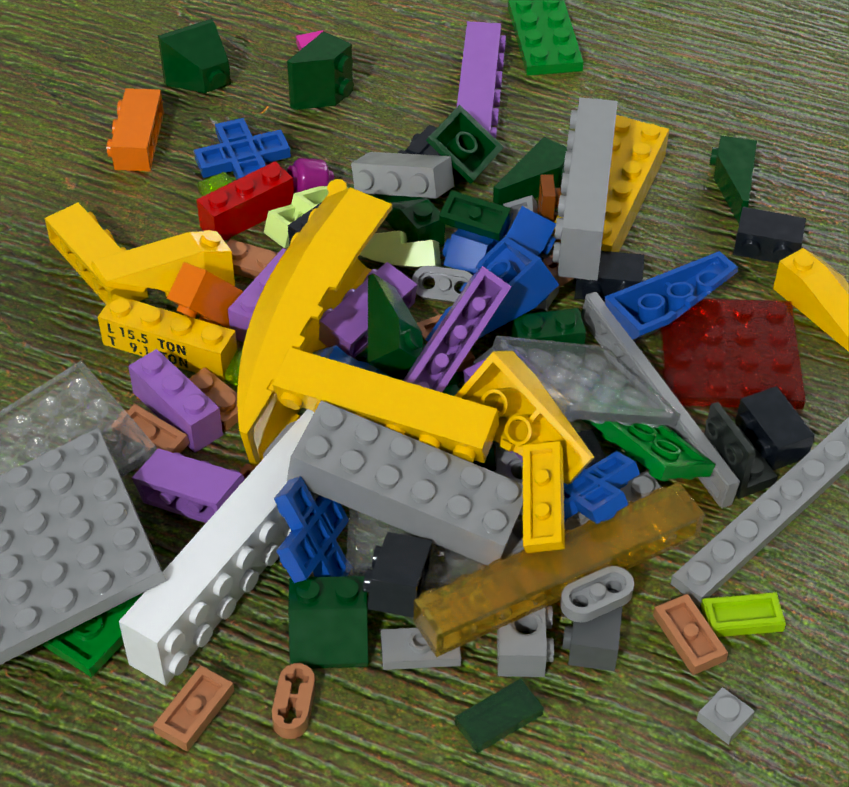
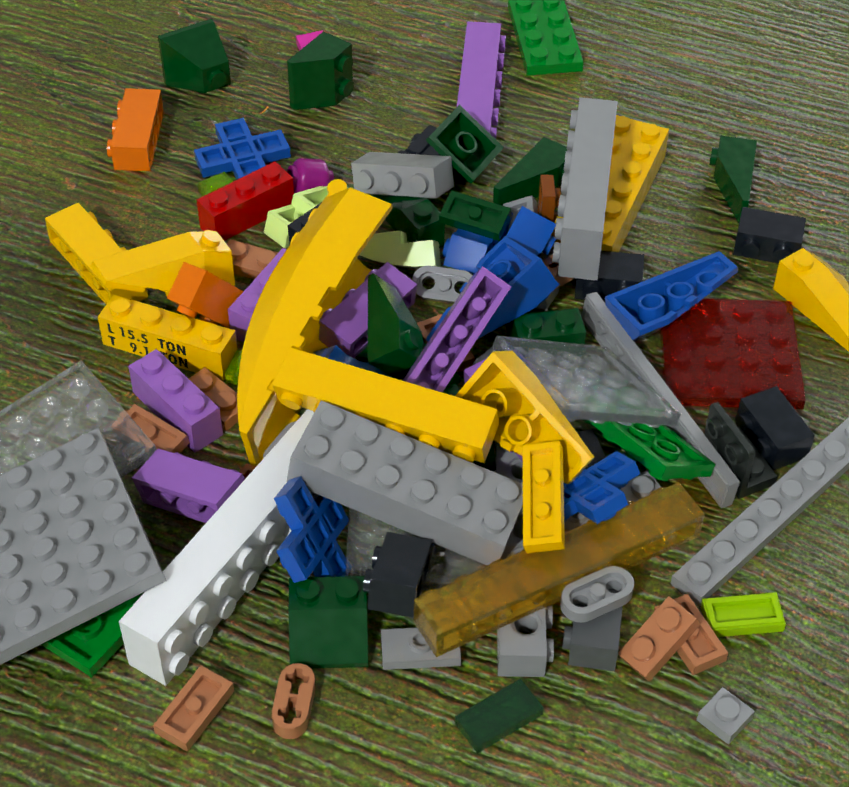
none -> nougat plate [618,596,701,682]

